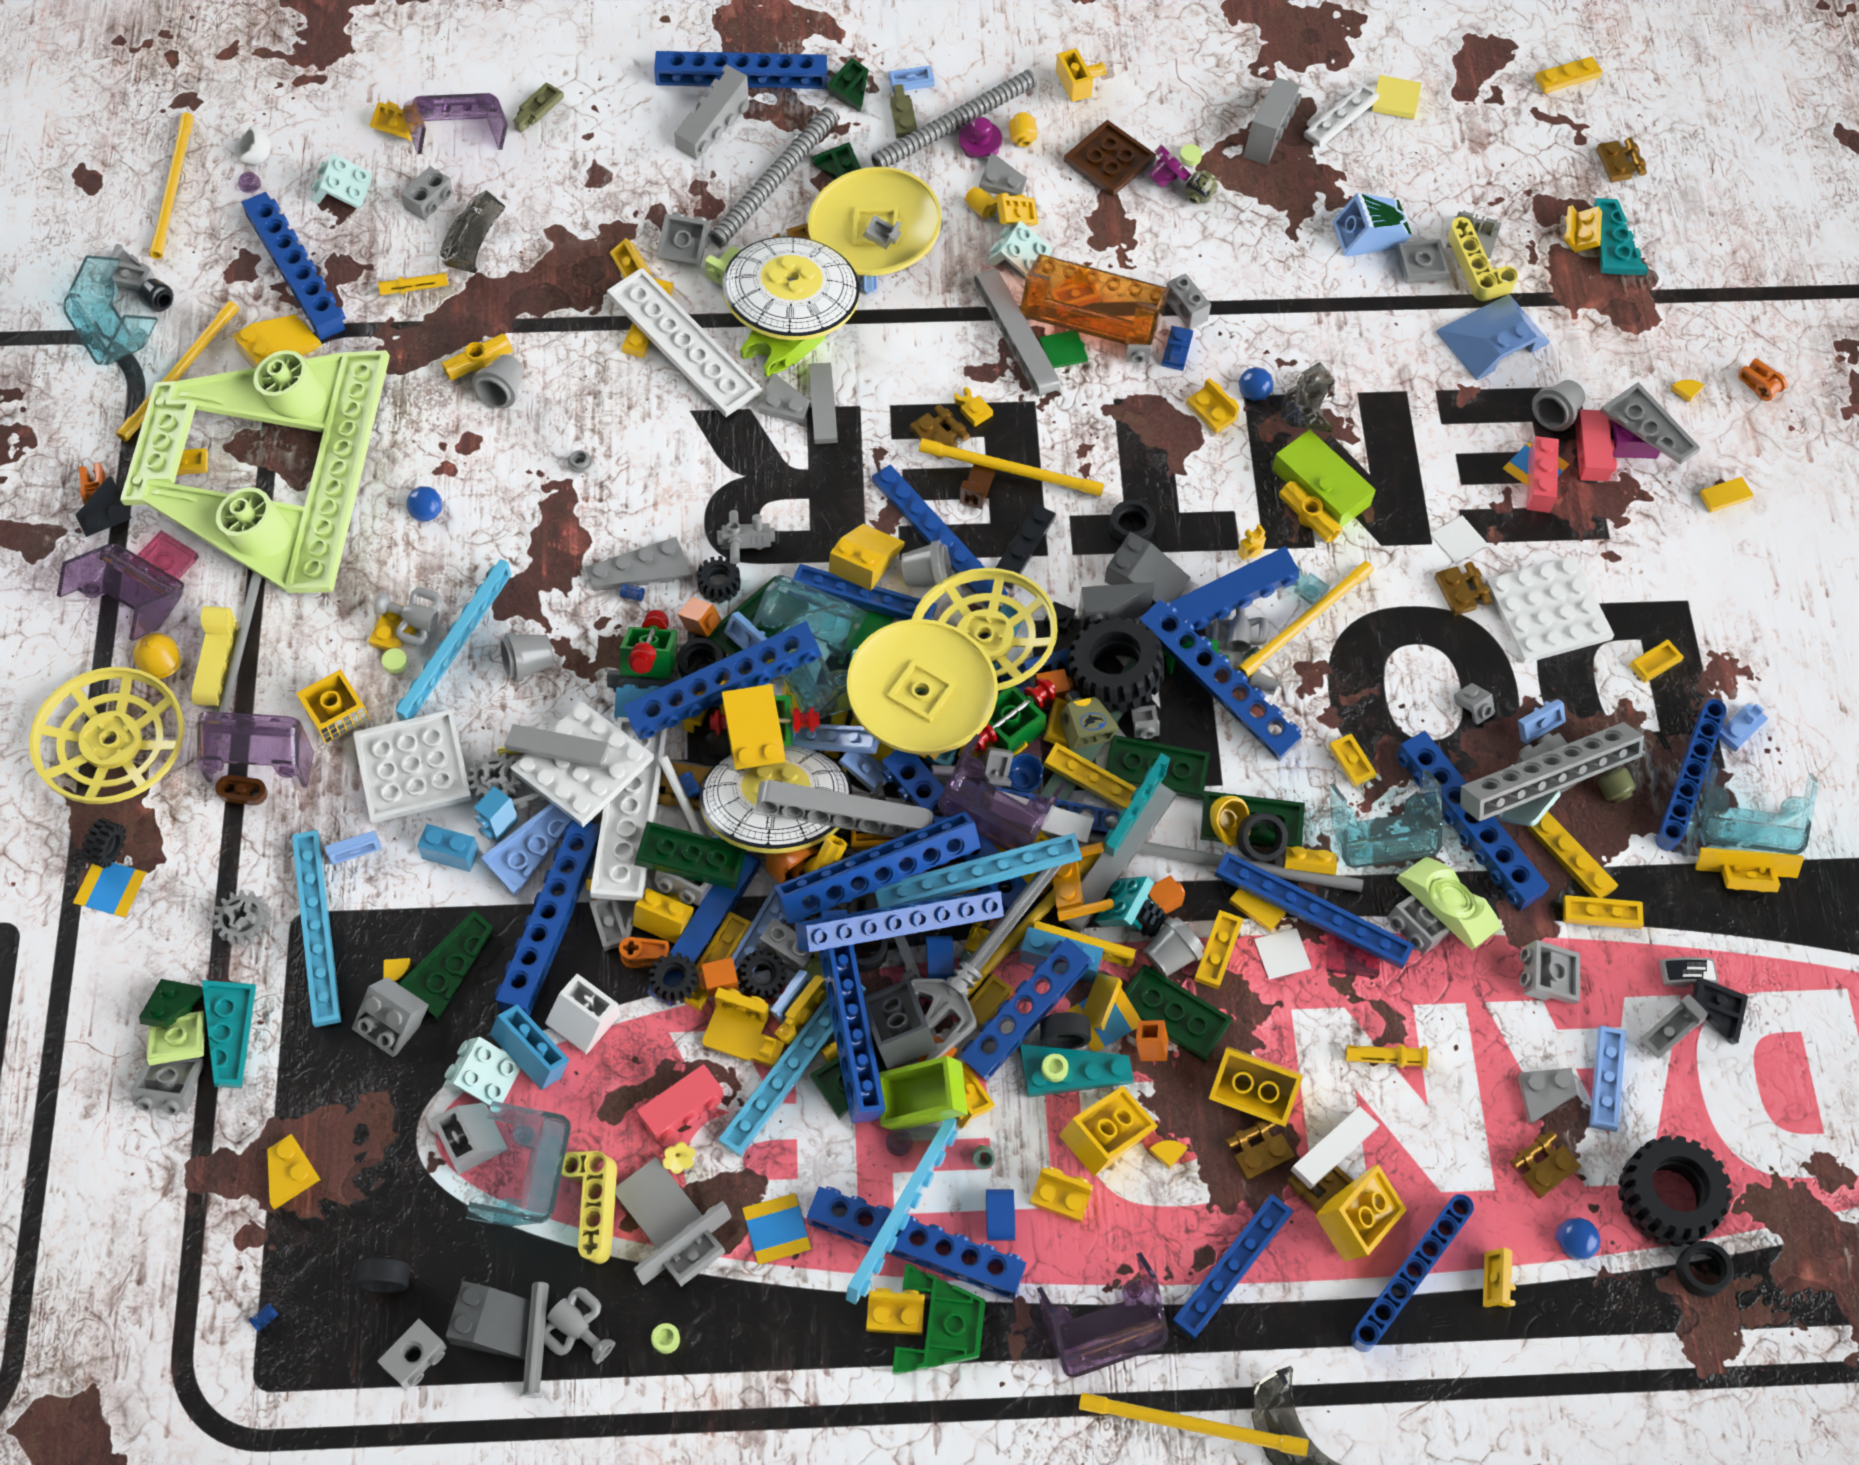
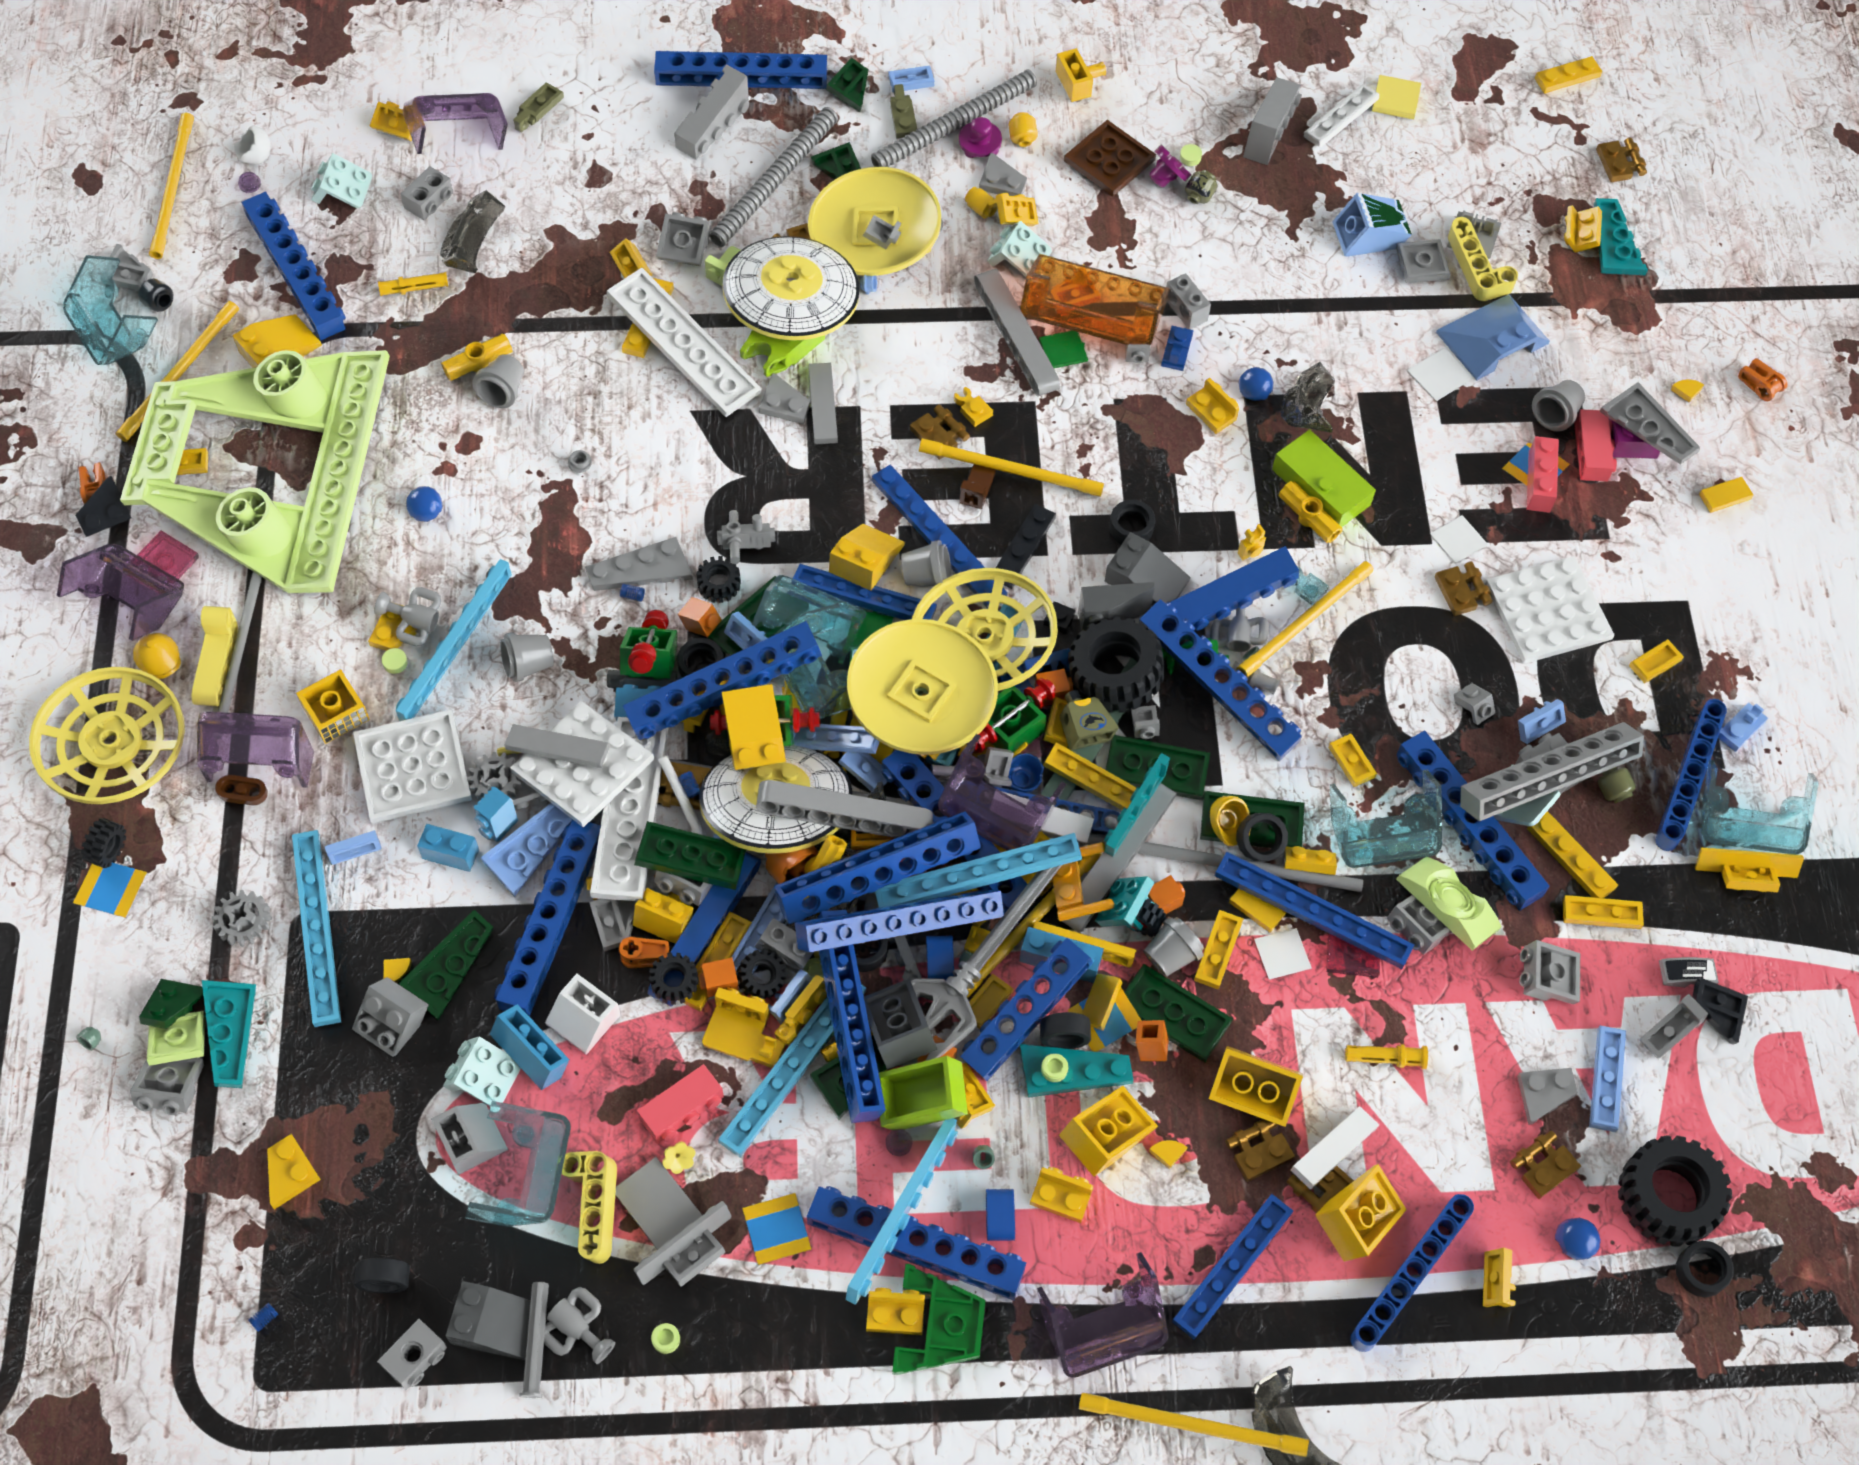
none -> sand green hinge [76,1027,101,1051]
none -> white sticker [1407,348,1474,401]

